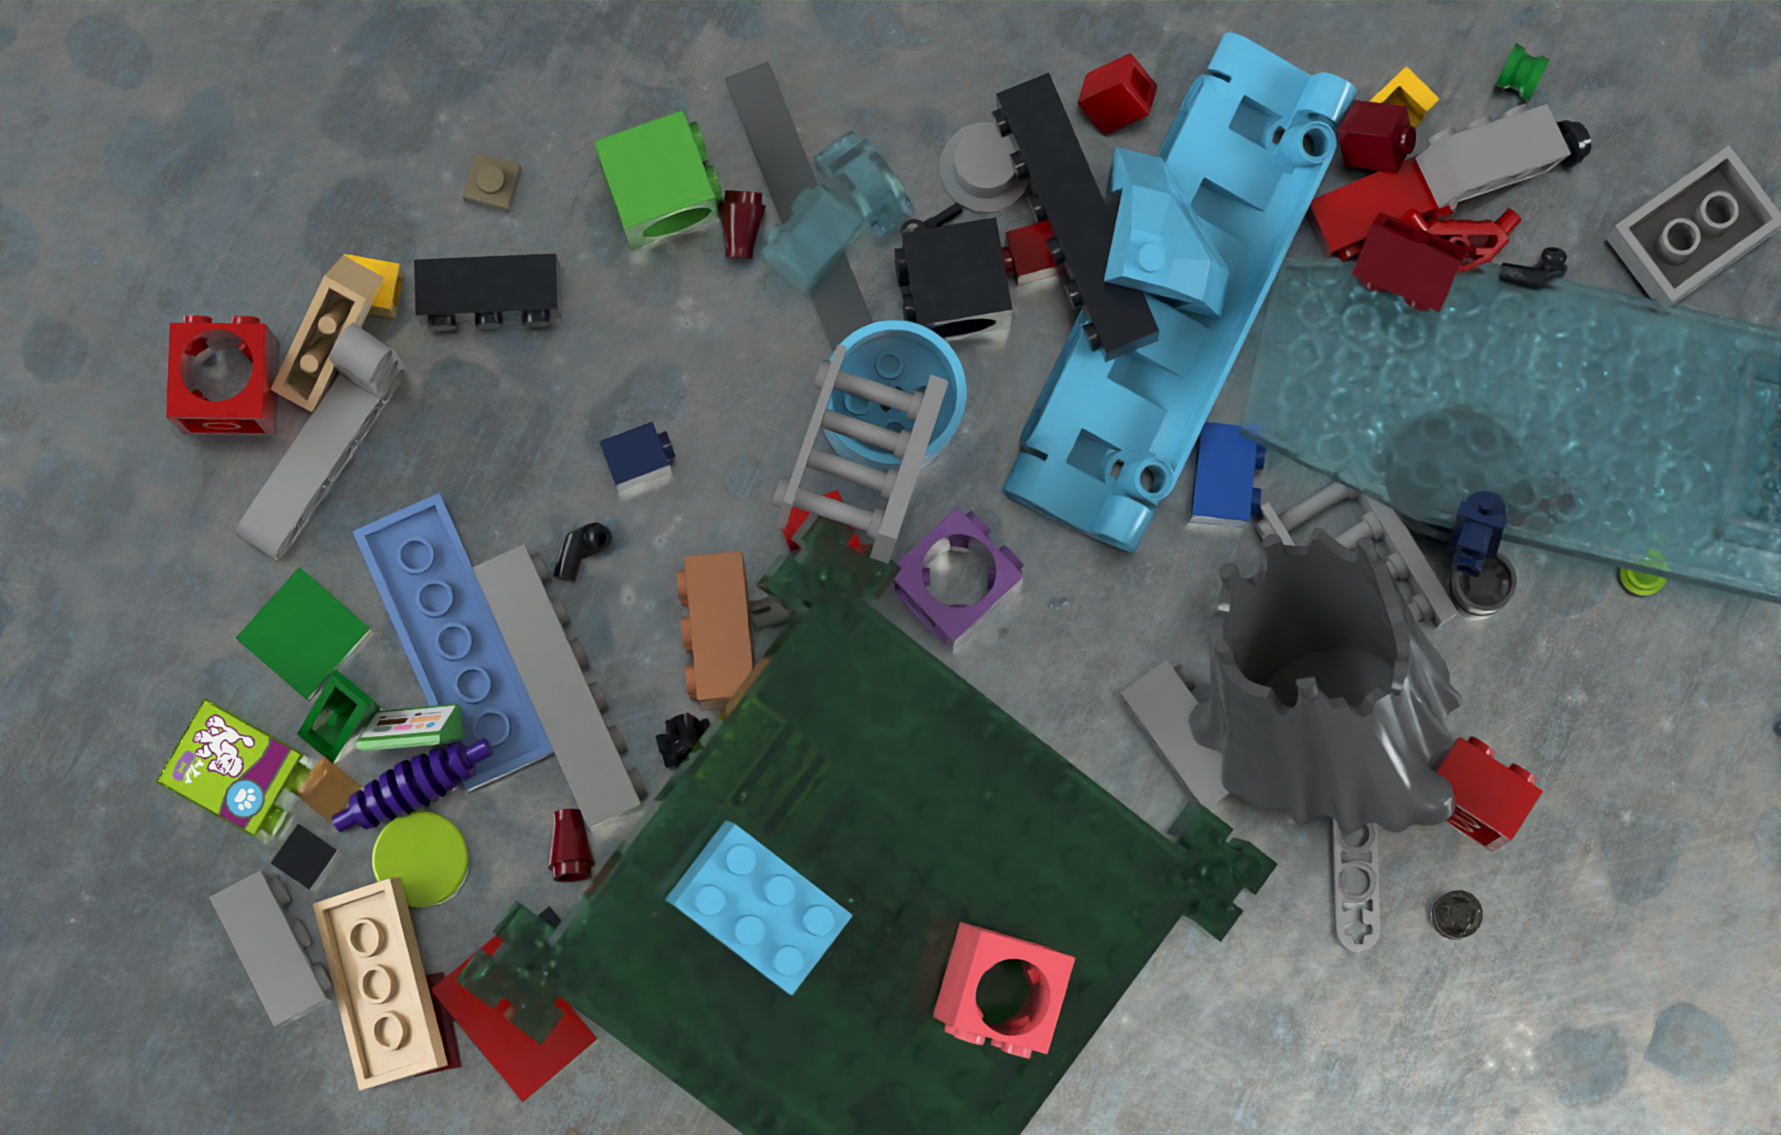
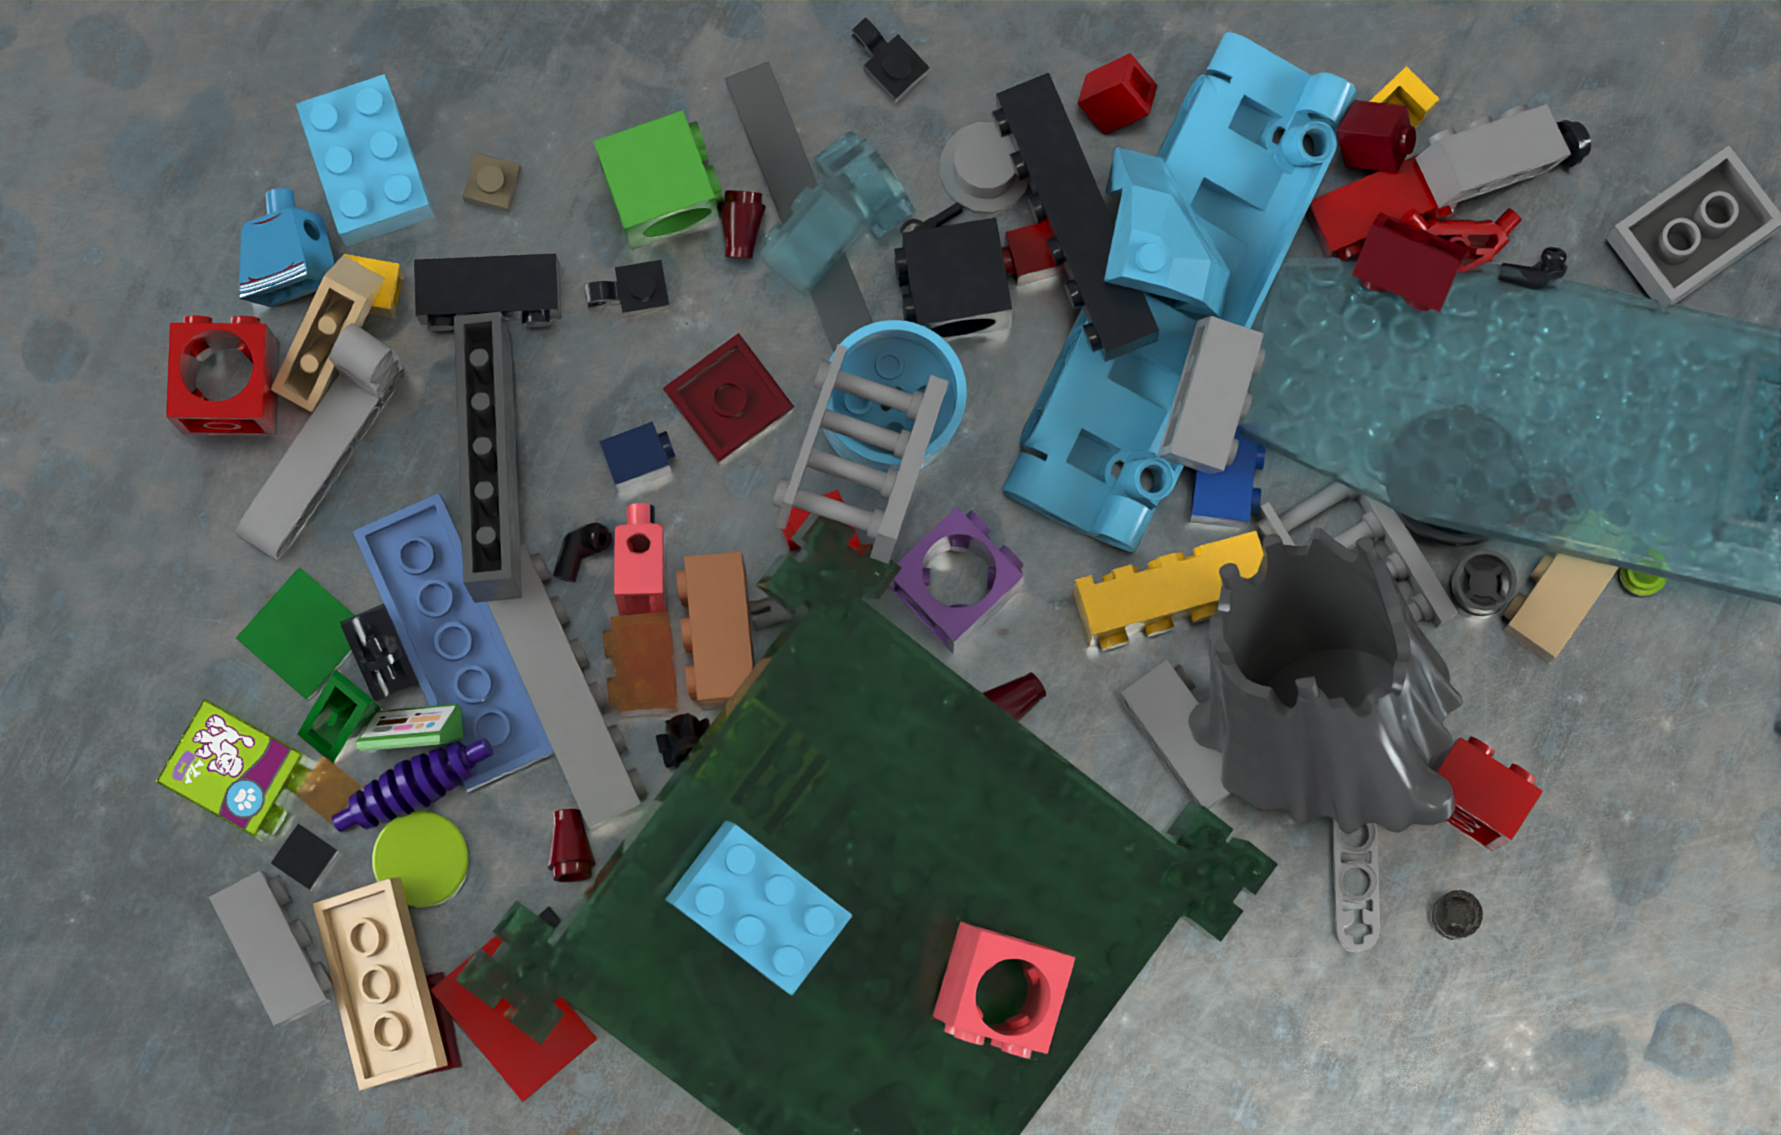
dark blue hips [1449,490,1508,577] -> none
green wheel [1495,43,1550,101] -> none
none -> dark azure torso [239,188,335,307]
none -> medium azure brick [295,74,435,247]
none -> black hips [340,603,419,702]
none -> dark grey brick [454,311,522,603]
none -> black plate [584,260,669,317]
none -> clear orange brick [603,611,679,717]
none -> coral torso [614,503,668,622]
none -> dark red tile [663,333,795,465]
none -> black plate [851,17,930,103]
none -> dark red cone [973,672,1046,736]
none -> yellow wedge [1072,531,1264,651]
none -> light grey brick [1157,316,1265,474]
none -> tan brick [1502,509,1637,664]

